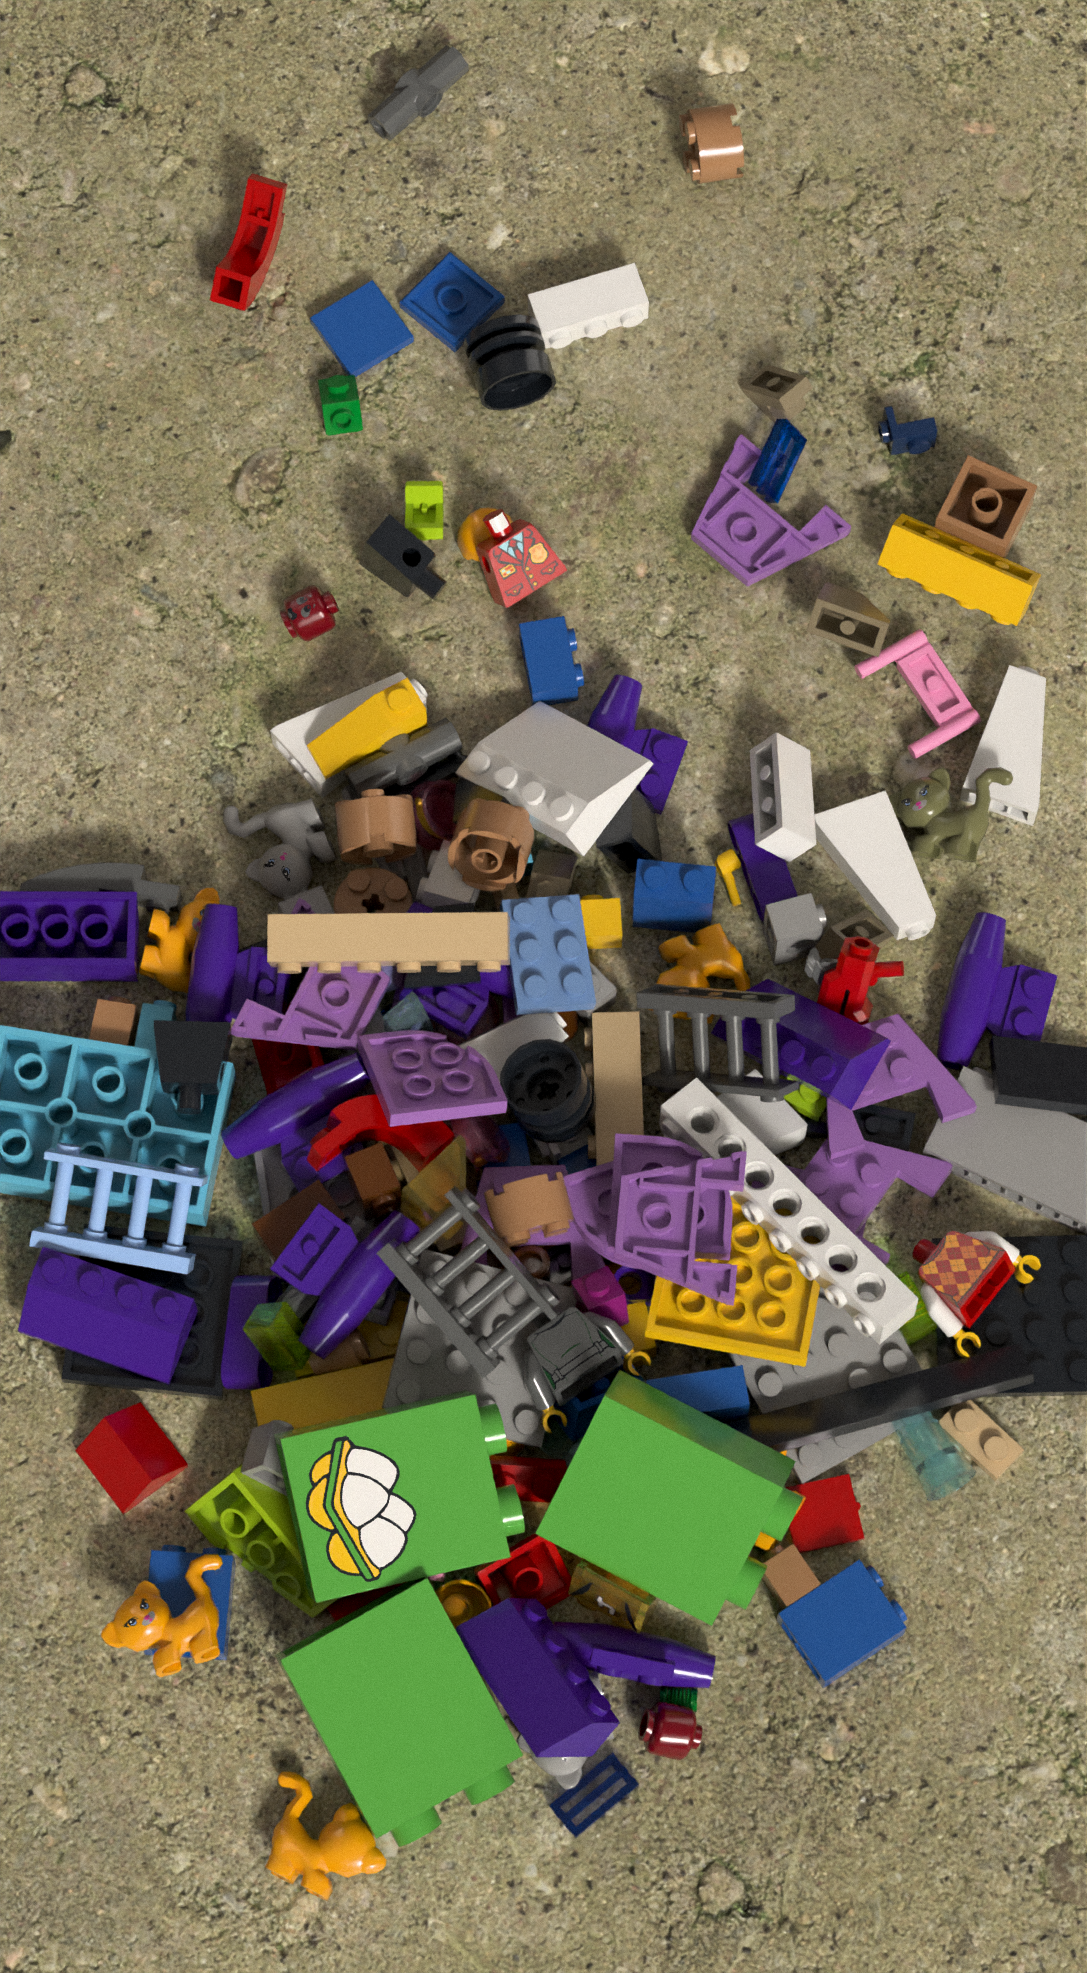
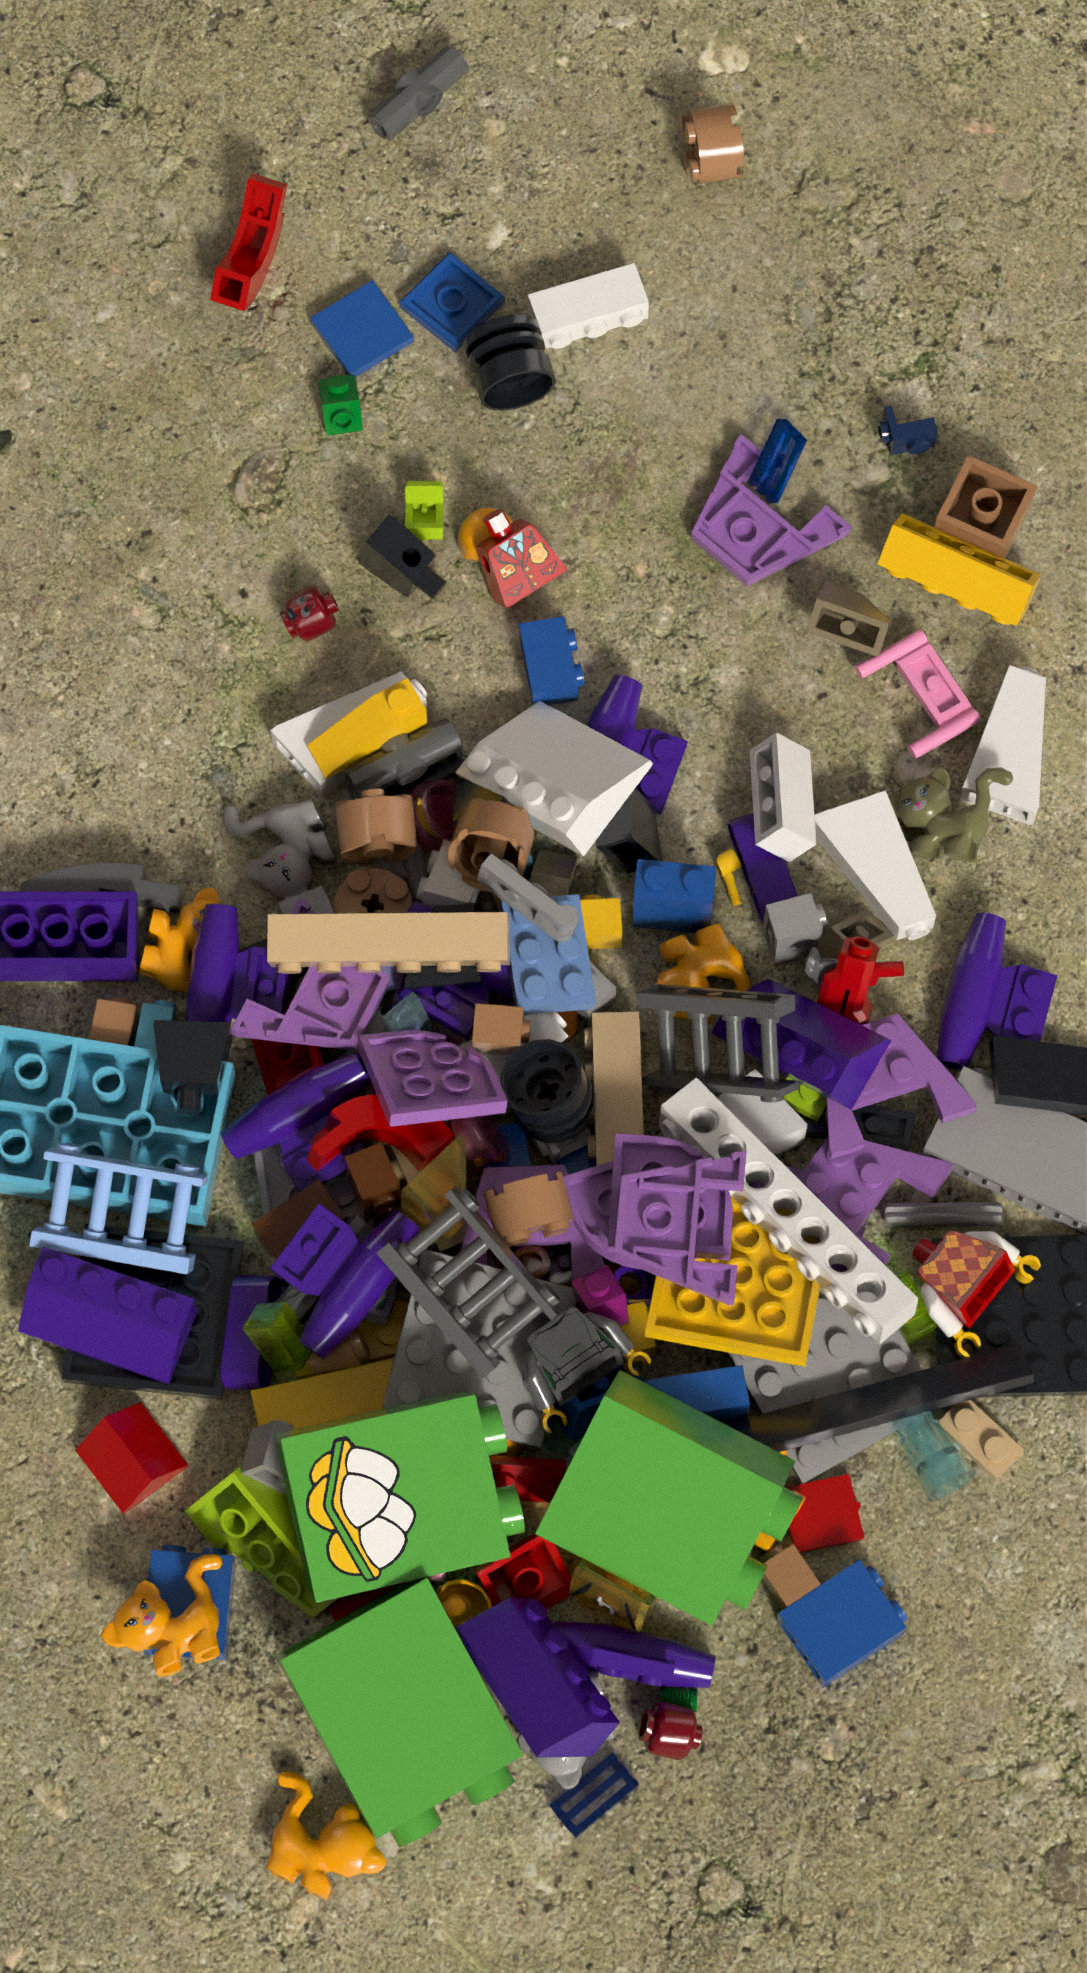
dark tan slope [740,365,813,427] -> none
none -> medium nougat brick [472,1003,531,1055]
none -> light grey plate [477,853,579,942]
none -> light grey axle [884,1202,1003,1226]

